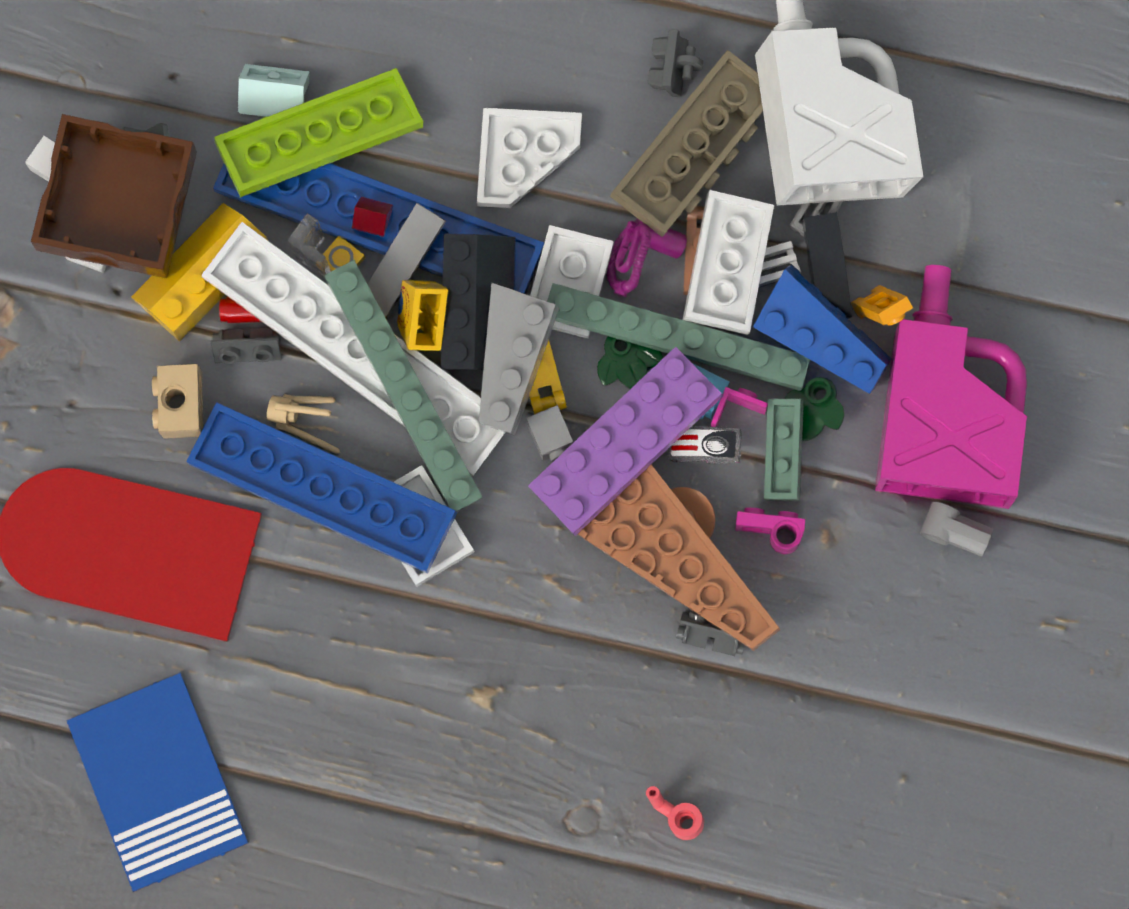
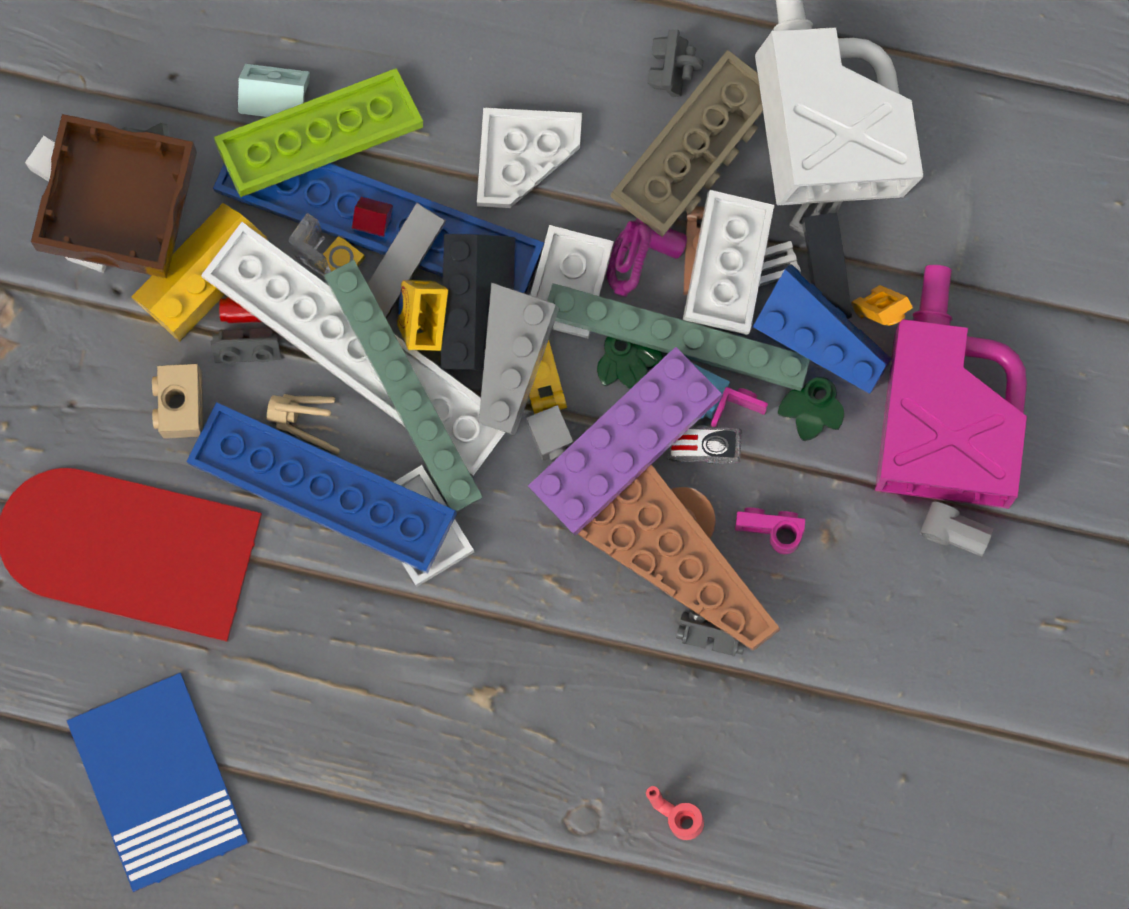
sand green plate [764,399,804,501] -> none

